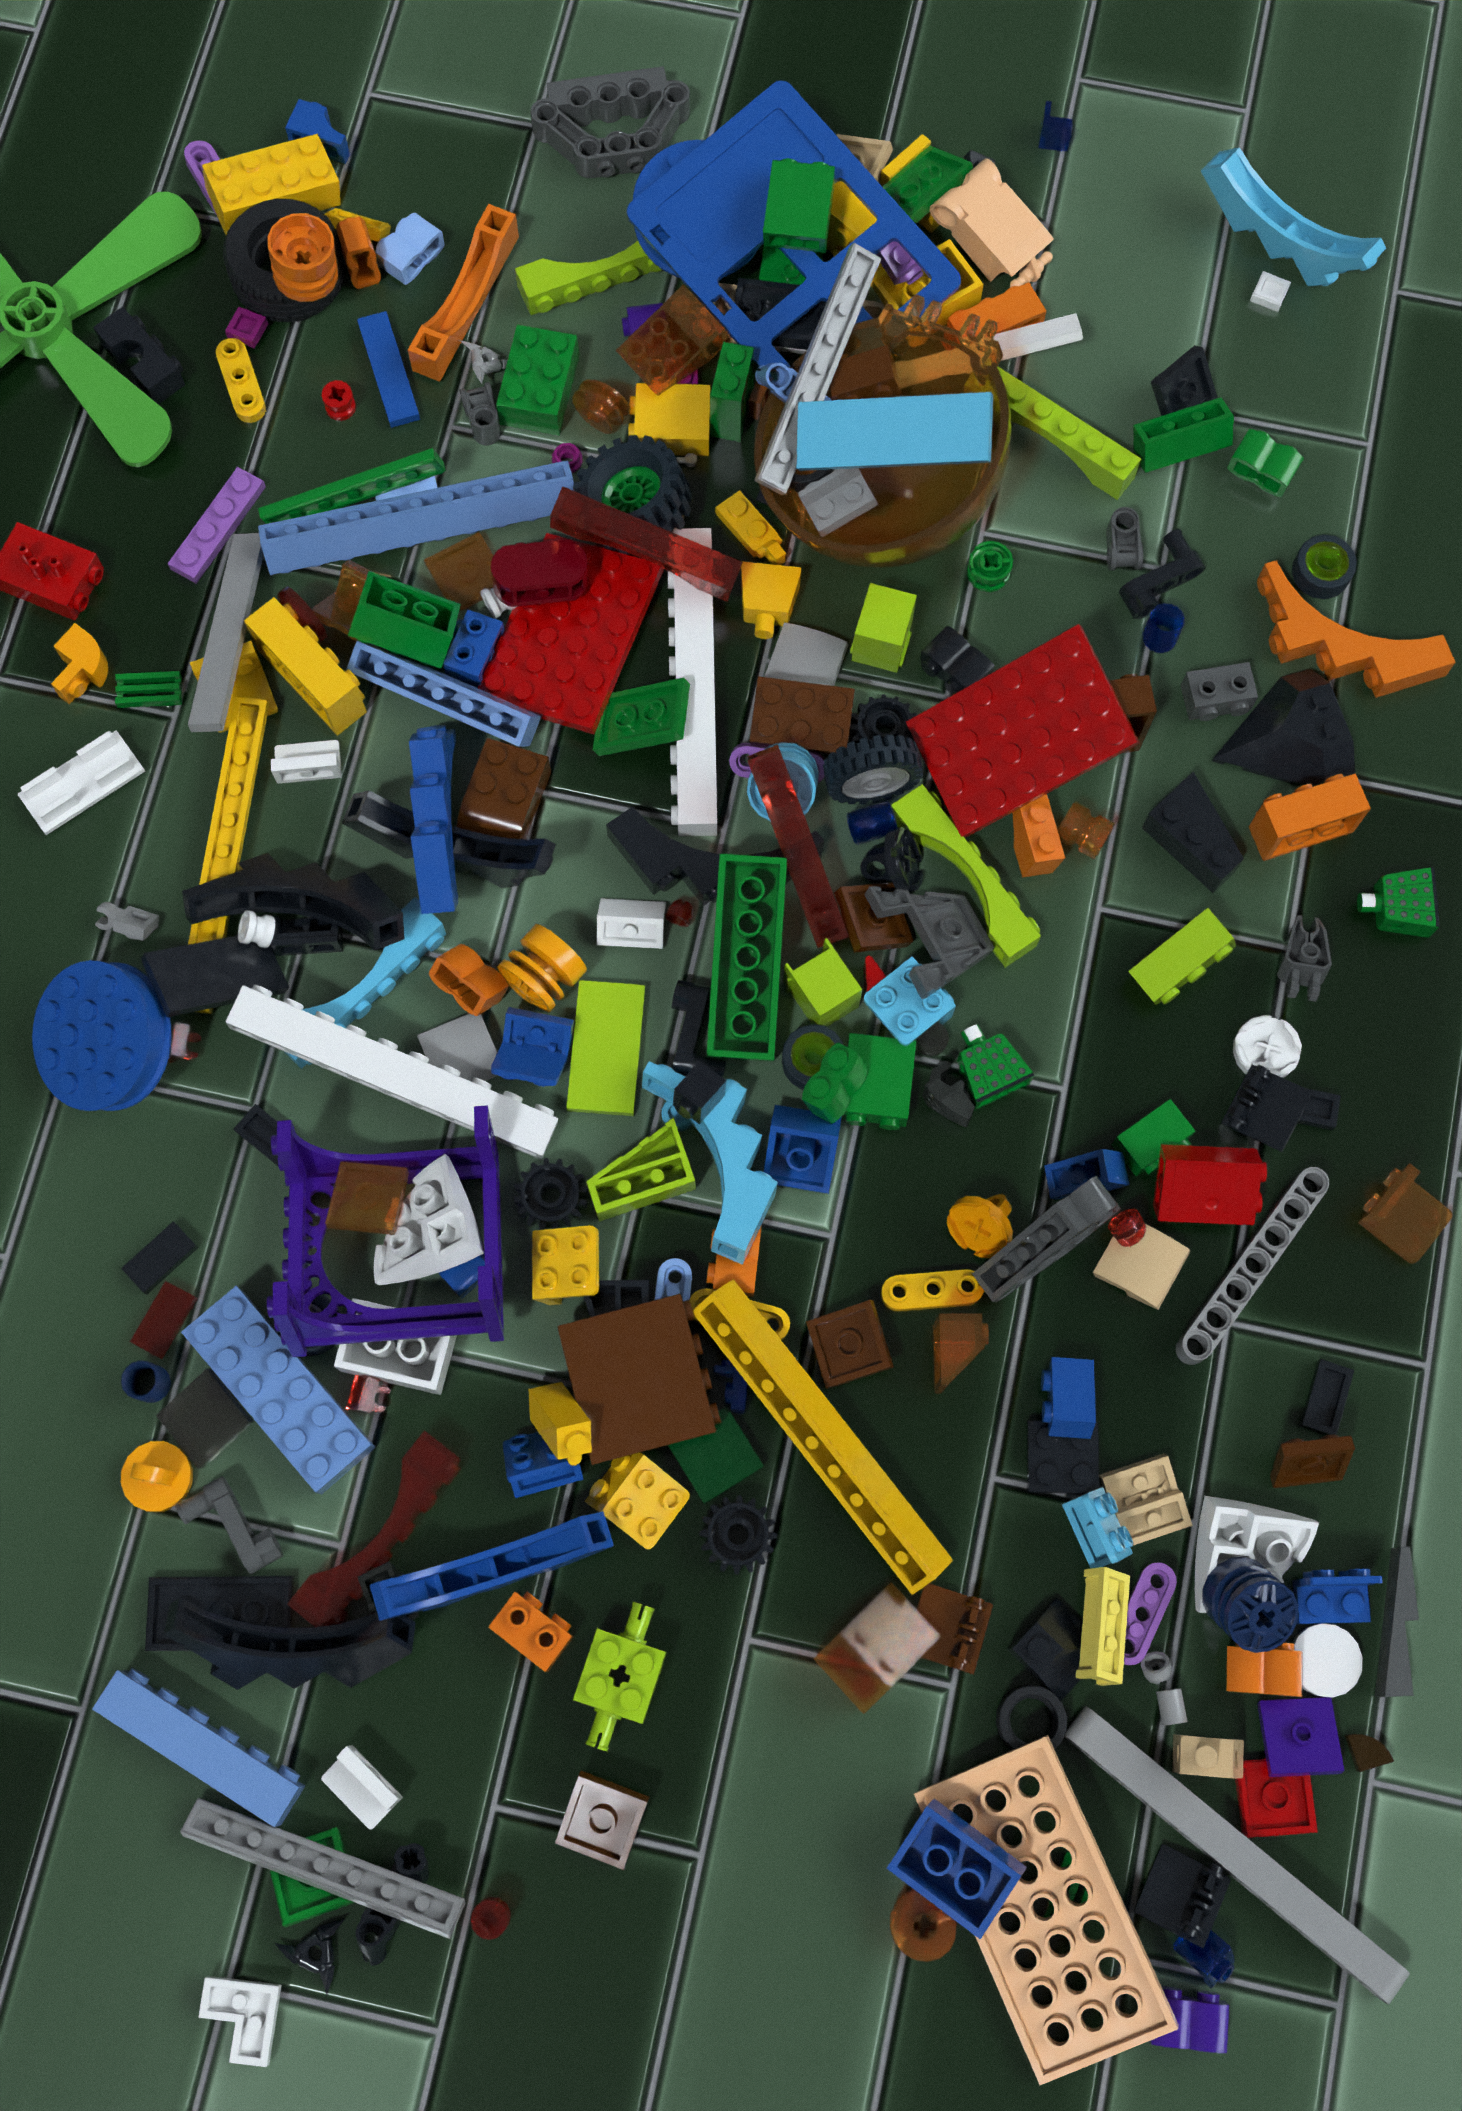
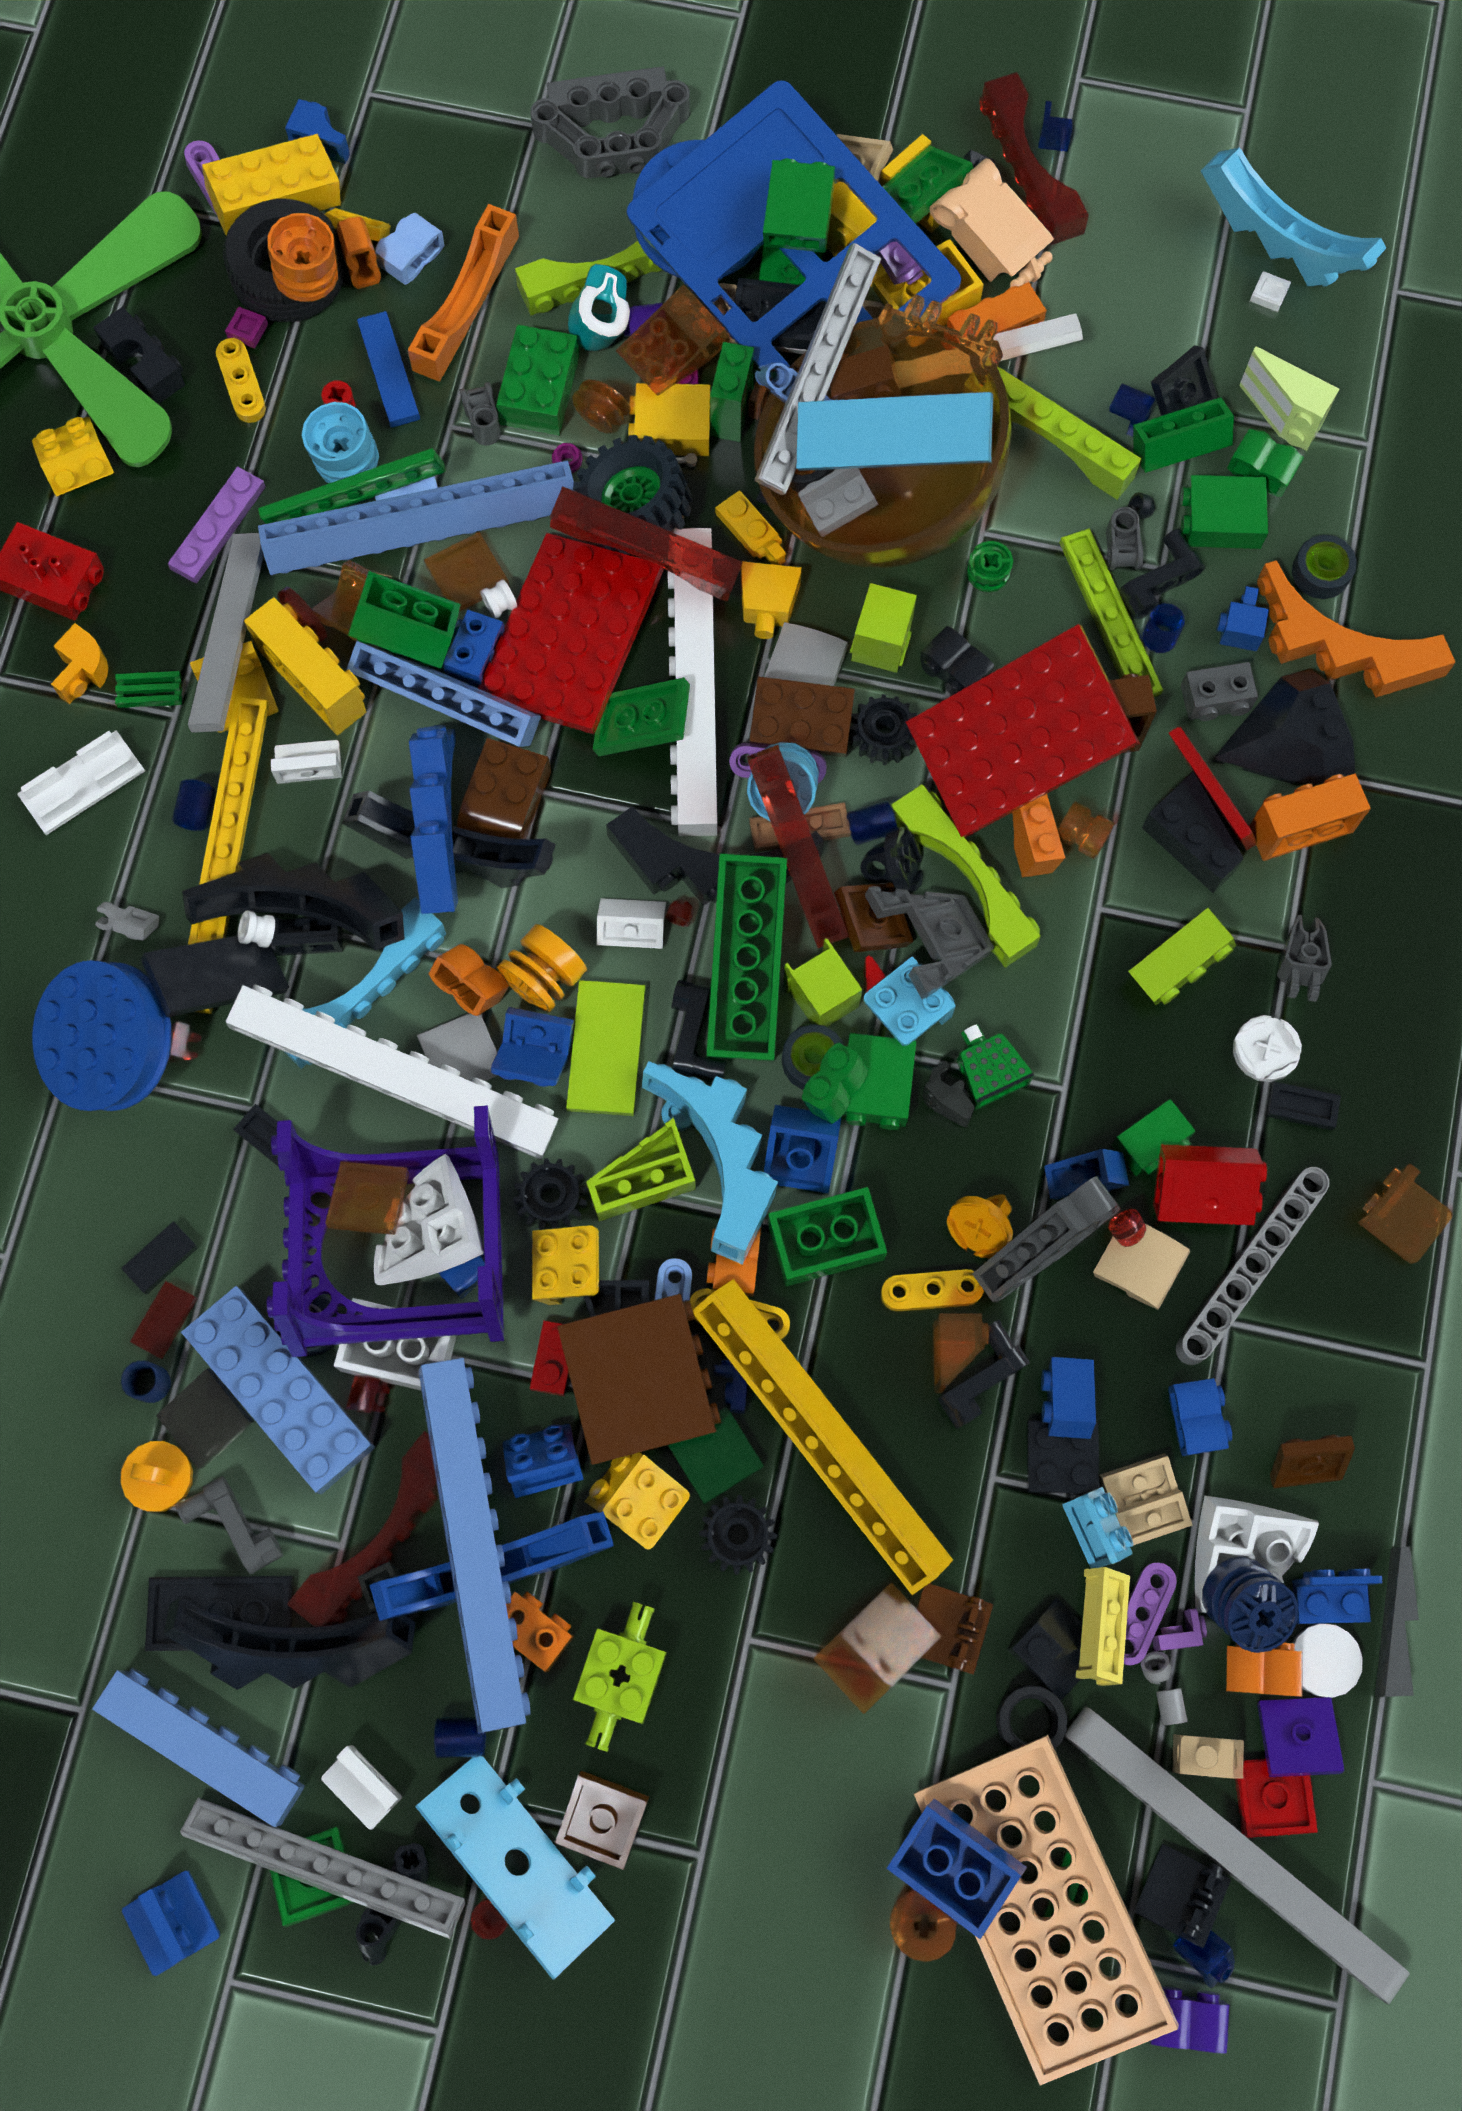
white plate [198,1976,282,2067] -> none
black piece [274,1919,345,1997] -> none
light grey piece [459,340,508,384] -> none
dark red brick [491,539,588,607] -> none
yellow brick [529,1382,592,1466] -> none
black brick [673,1061,727,1124] -> none
reddish brown hinge [806,1300,894,1389] -> none
black wheel [823,735,923,805] -> none
clear smoke tile [915,1022,949,1057] -> none
black hinge [1221,1064,1313,1152] -> none
black tile [1299,1359,1354,1435] -> none
dark brown tile [1344,1734,1394,1772] -> none
green torso [1357,867,1440,937] -> none
none -> yellow bracket [32,417,114,497]
none -> blue bracket [122,1870,221,1976]
none -> clear blue piece [171,779,215,831]
none -> medium azure wheel [302,402,379,483]
none -> medium azure piece [415,1752,615,1980]
none -> medium blue brick [418,1358,531,1734]
none -> clear blue piece [434,1717,486,1759]
none -> red plate [529,1320,569,1397]
none -> teal piece [568,264,630,352]
none -> medium nougat tile [749,802,851,852]
none -> green brick [767,1187,887,1286]
none -> black beam [938,1320,1030,1430]
none -> clear red arch [979,72,1089,245]
none -> lime tile [1059,528,1163,697]
none -> clear blue panel [1109,383,1156,437]
none -> black hinge [1128,492,1155,519]
none -> medium lavender bracket [1152,1608,1207,1652]
none -> blue brick [1168,1378,1232,1457]
none -> red tile [1169,727,1257,851]
none -> green brick [1180,475,1268,549]
none -> blue brick [1216,586,1269,652]
none -> yellowish green slope [1239,346,1339,451]

